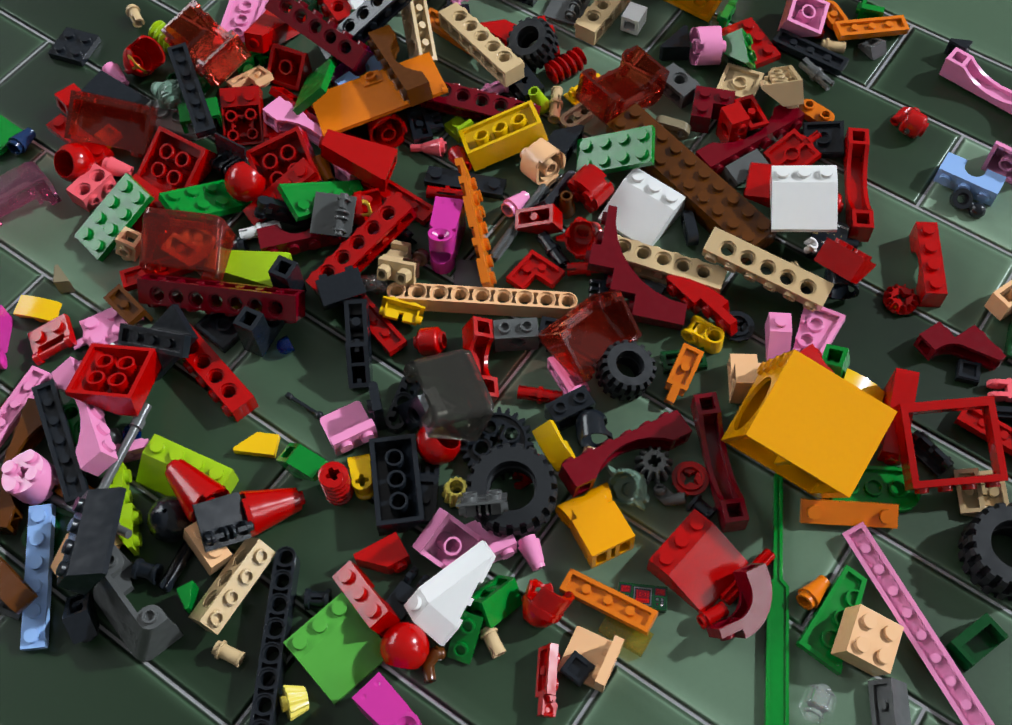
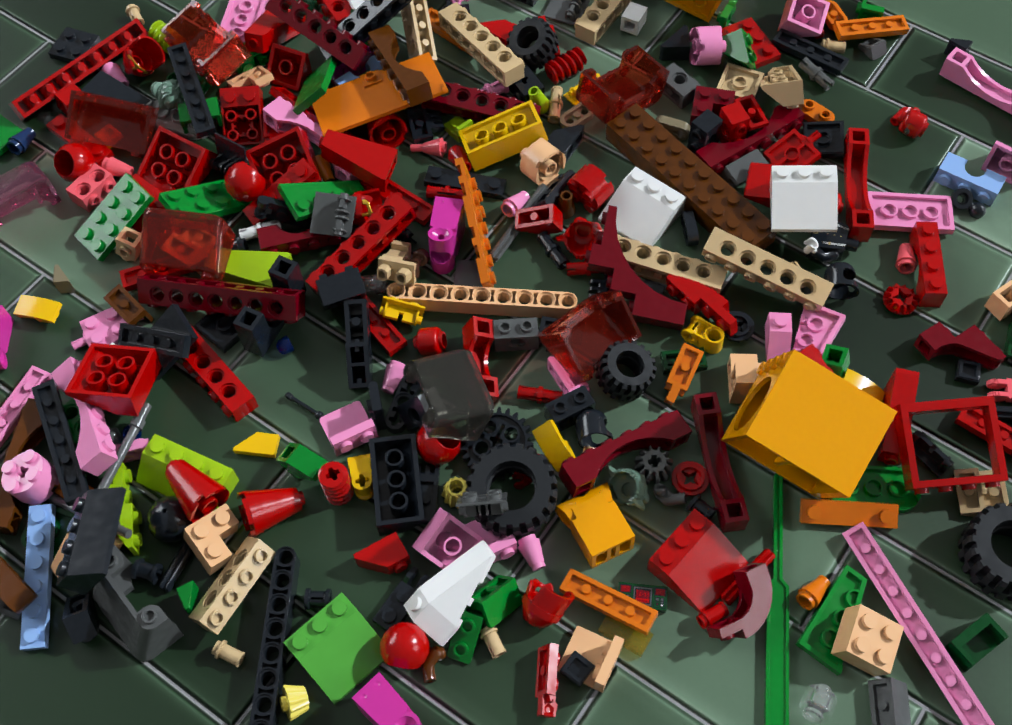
red plate [28,313,77,366] -> none
black hinge [192,491,254,552] -> none
arch [332,561,401,637] -> none
red plate [506,250,565,289] -> none
plate [576,125,655,174] -> none
red slope [814,237,876,284] -> none
none -> red brick [8,18,148,121]
none -> bright pink cone [381,360,407,395]
none -> black brick [687,109,723,154]
none -> bright pink plate [868,191,955,235]
none -> coral cone [895,243,917,274]

